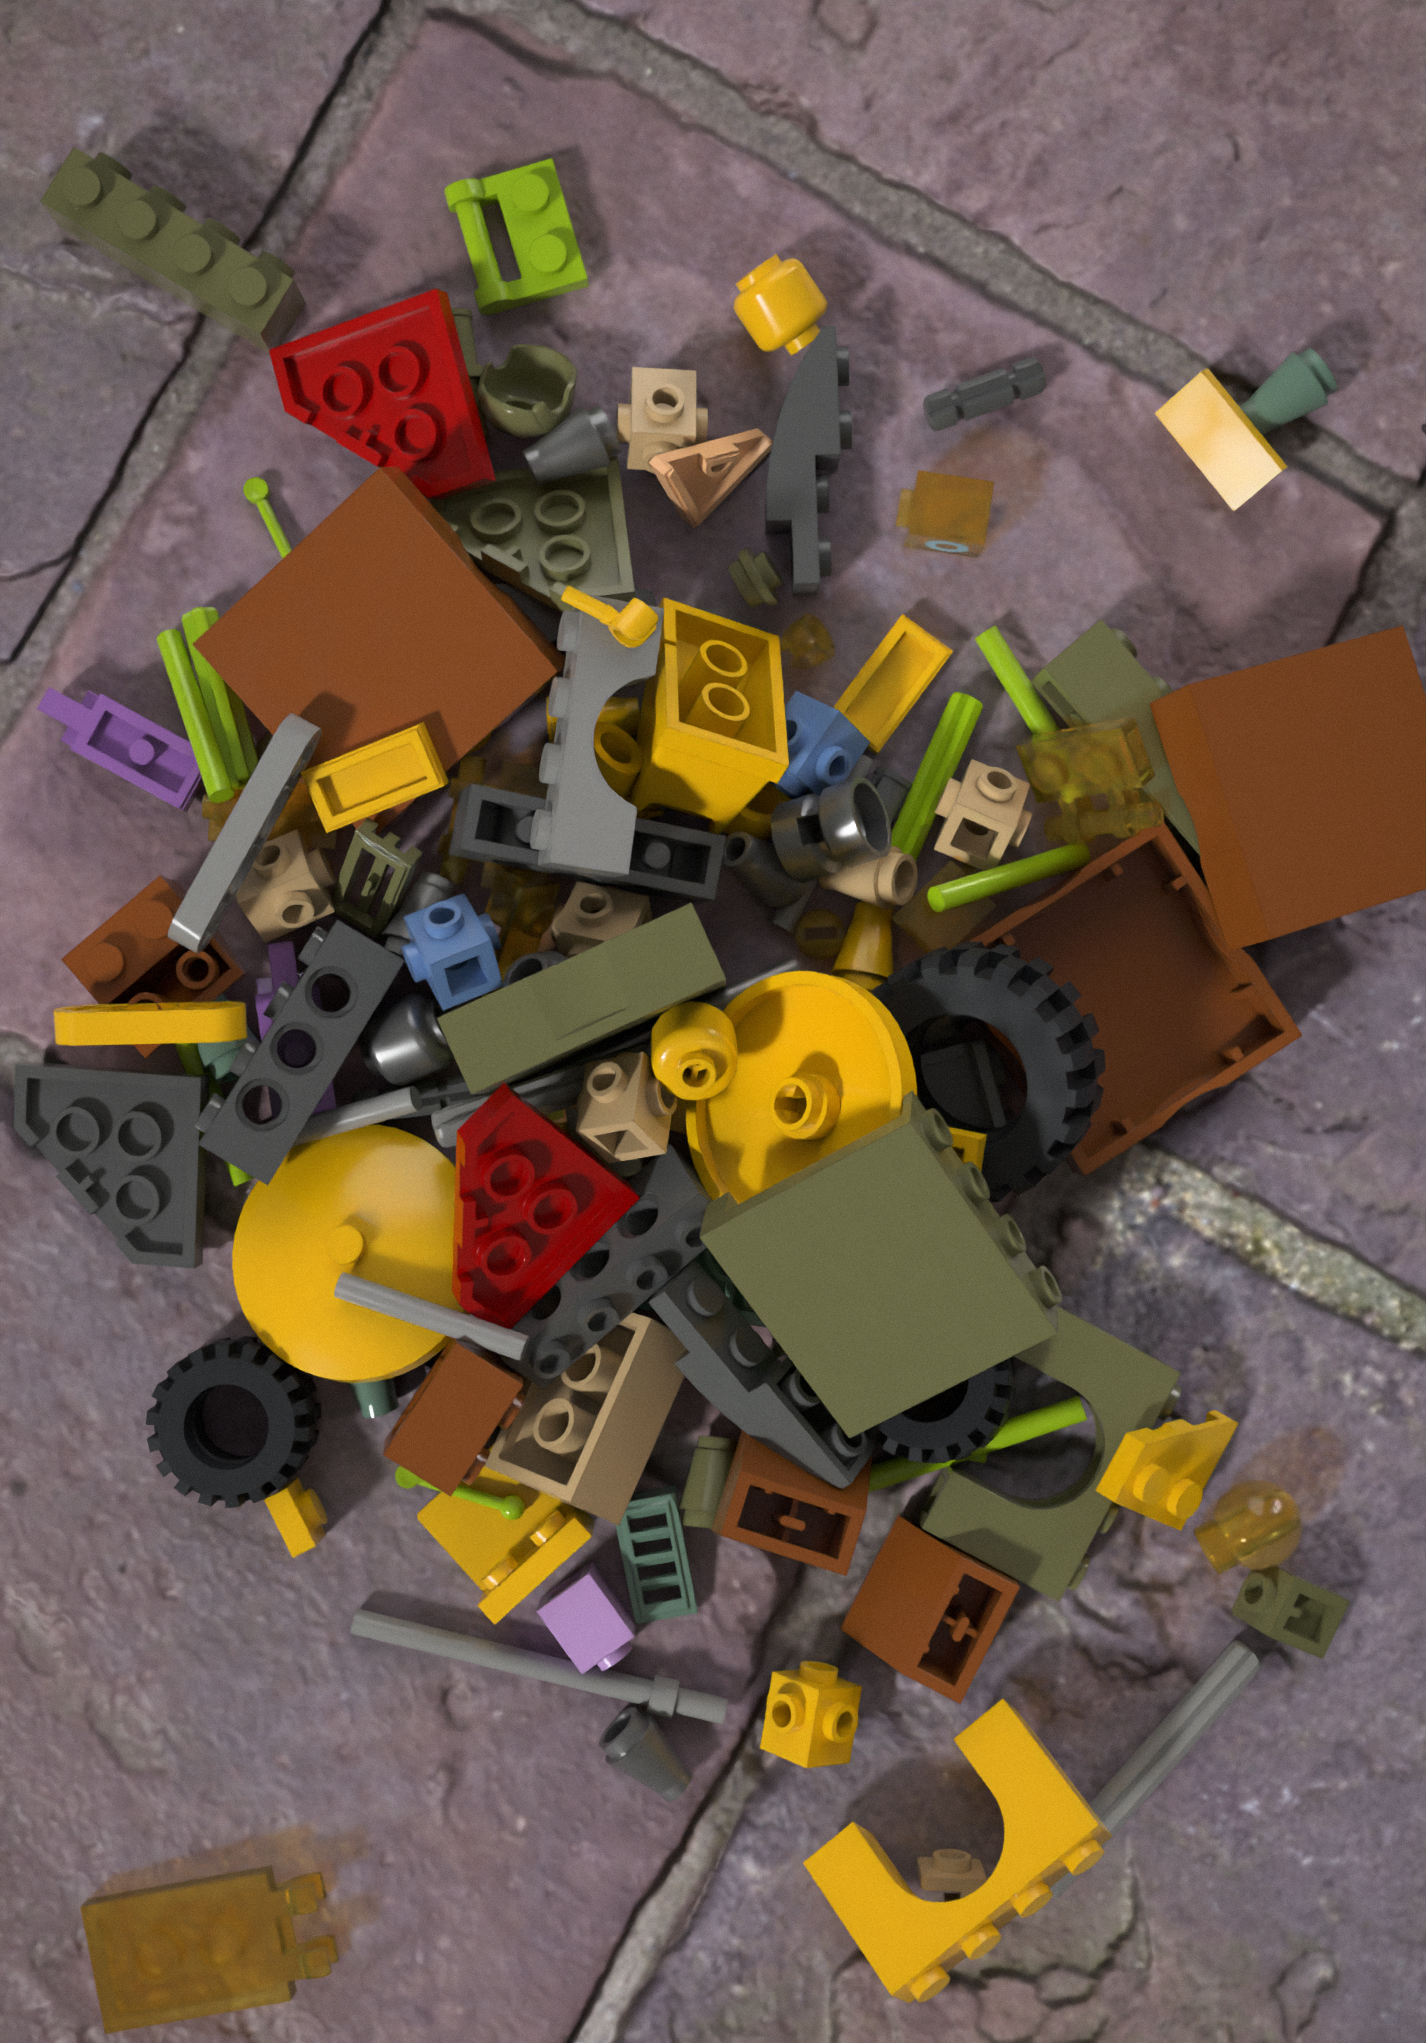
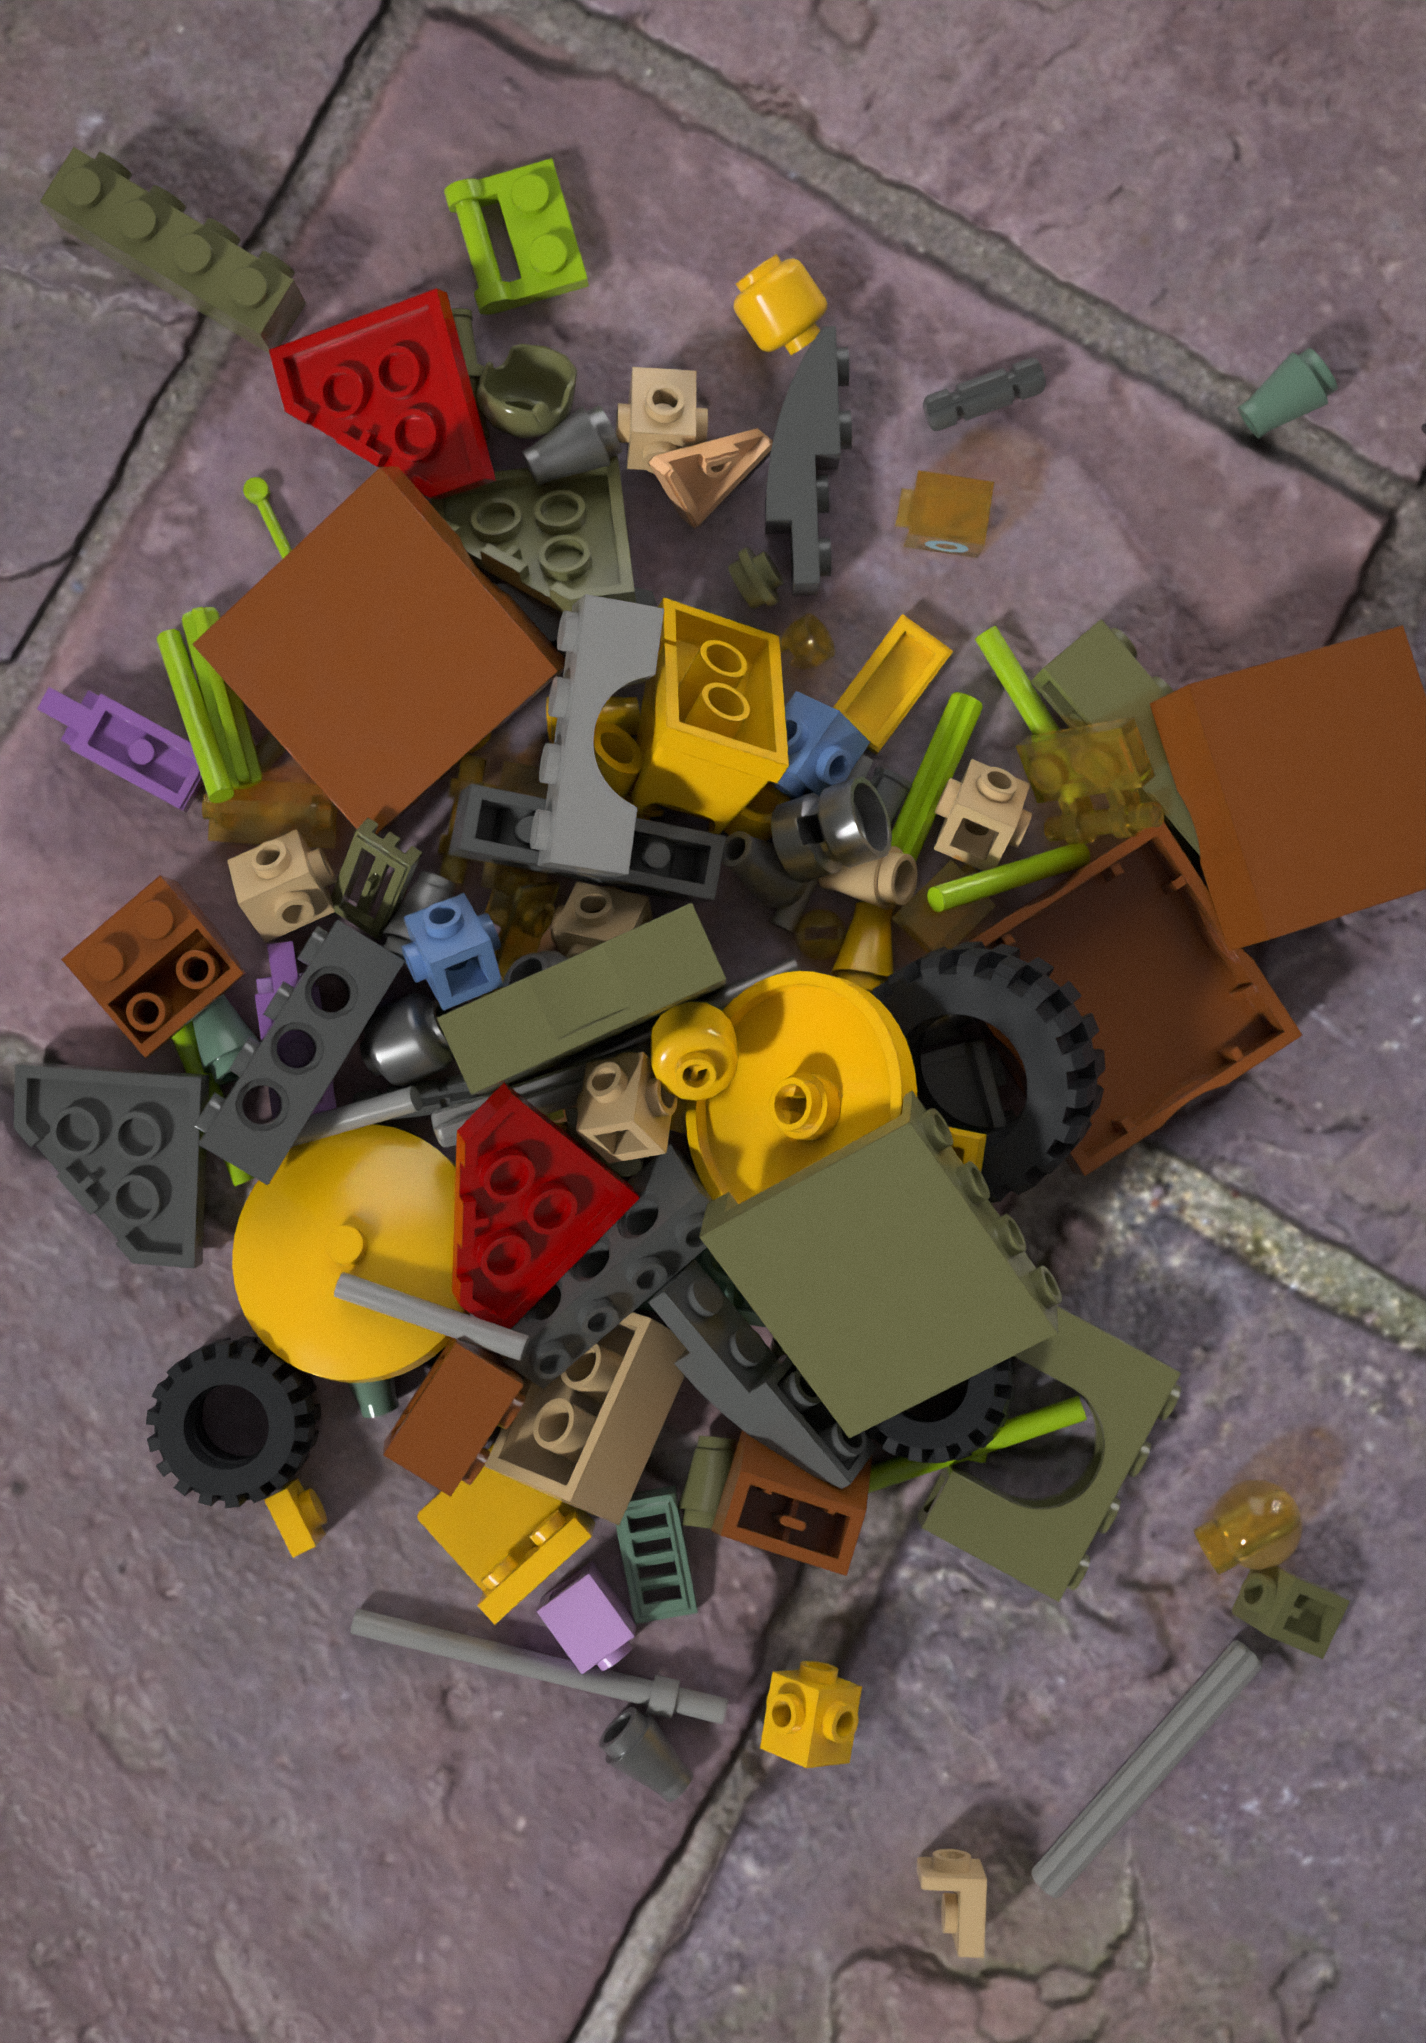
yellow beam [53,1001,247,1046] -> none
clear yellow tile [80,1865,339,2034] -> none
light grey beam [168,713,322,954] -> none
yellow tile [300,722,449,833] -> none
lime hinge [395,1466,525,1520] -> none
yellow hand [561,585,659,648] -> none
yellow arch [803,1698,1113,2003] -> none
dark orange slope [840,1513,1020,1704] -> none
yellow wing [1095,1410,1239,1531] -> none
yellow tile [1154,368,1288,511] -> none

